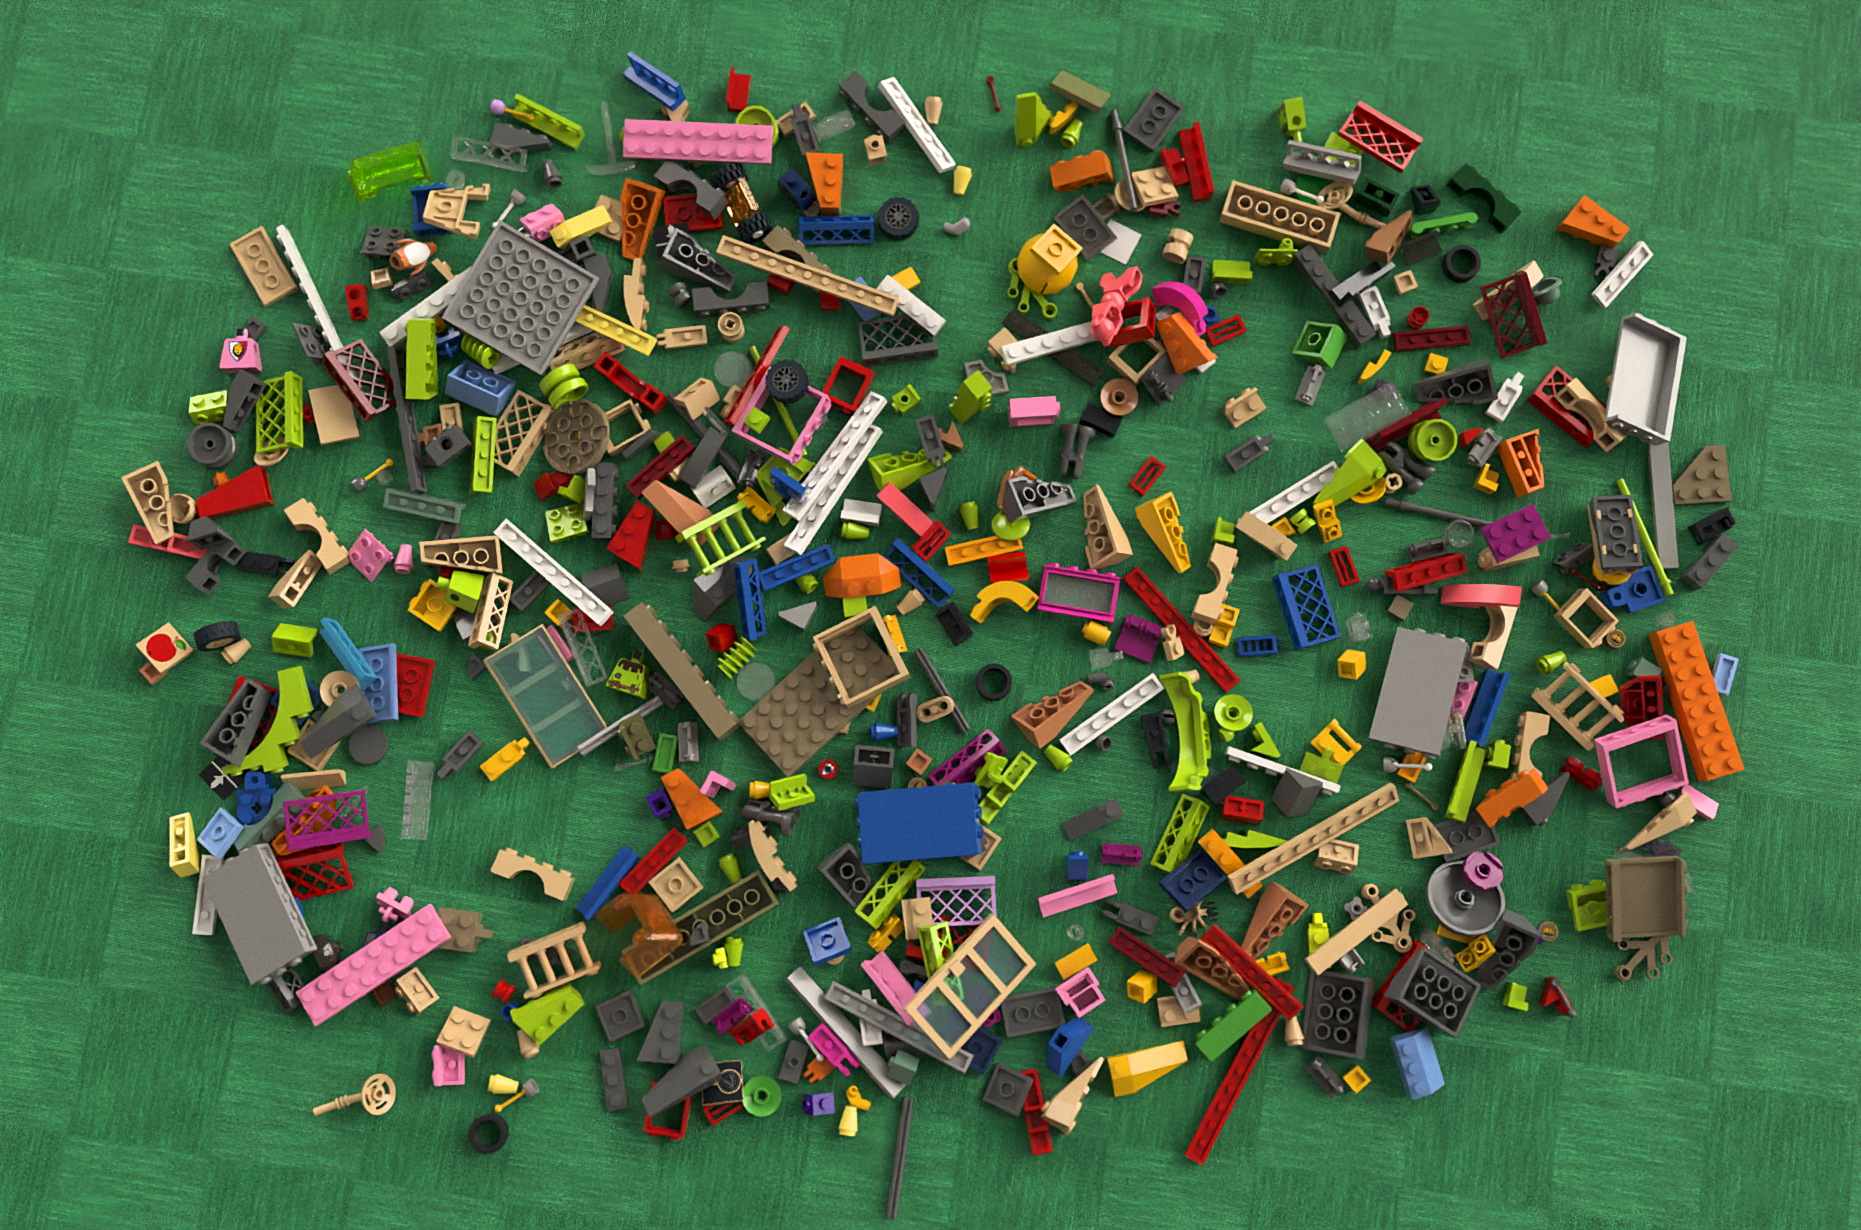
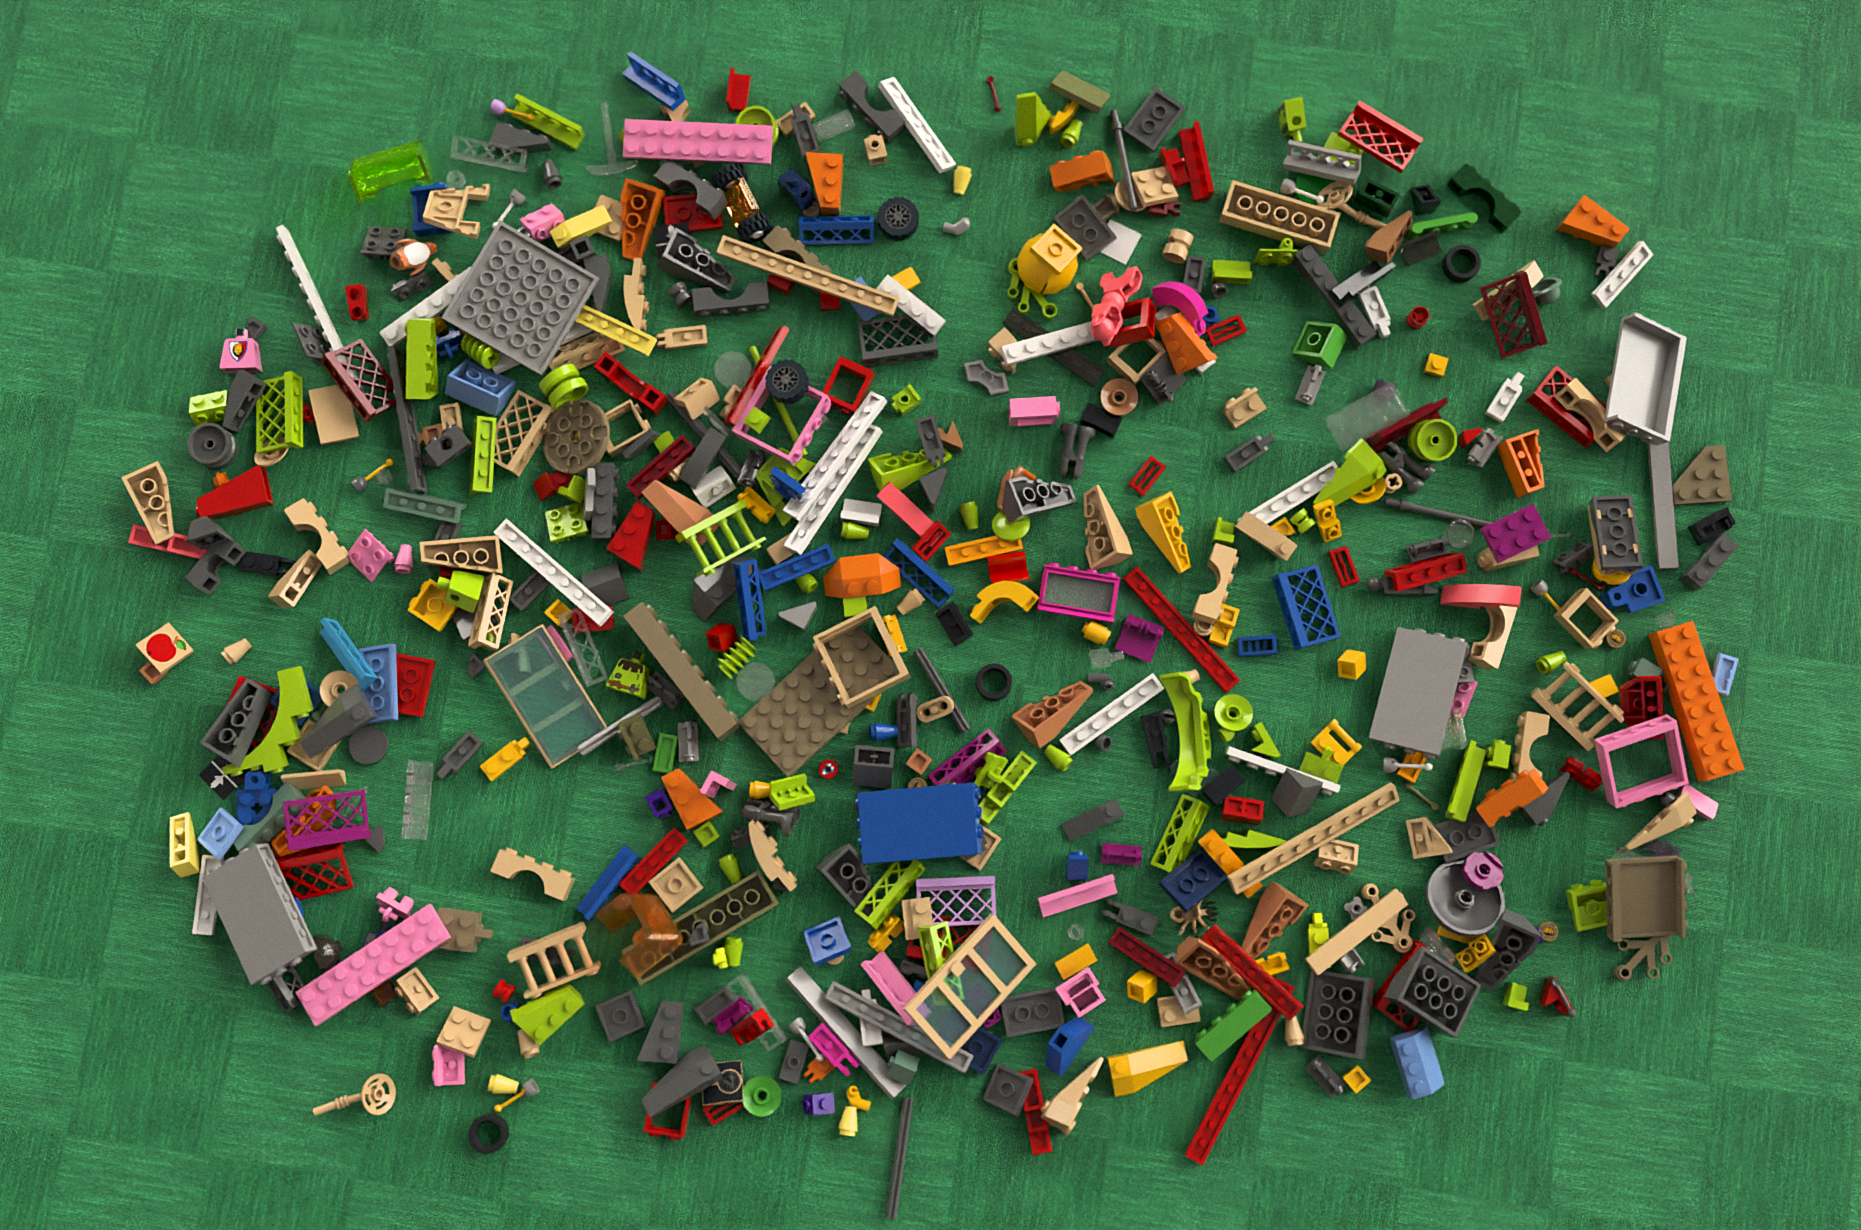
tan hair [170,493,196,524] -> none
black wheel [193,621,241,651] -> none
tan tile [229,226,299,308] -> none
lime panel [271,623,317,658] -> none
tan tile [371,267,393,290] -> none
dark grey plate [599,1047,629,1111] -> none
tan plate [672,559,691,572] -> none
tan wheel [718,312,745,343] -> none
tan cone [924,97,943,126] -> none
lime wedge [947,370,993,425] -> none
dark grey tile [1071,1050,1092,1076] -> none
tan plate [1161,624,1184,661] -> none
clear brick [1346,613,1374,643] -> none
yellow slope [1357,350,1391,384] -> none
dark tan tile [1386,595,1413,621] -> none
tan plate [1392,270,1418,295] -> none
dark red tile [1393,325,1471,352] -> none
dark grey wedge [1413,358,1498,404] -> none
blue fence [1460,669,1510,747] -> none
yellow panel [1473,463,1499,495] -> none
lime bar [1616,479,1674,596] -> none

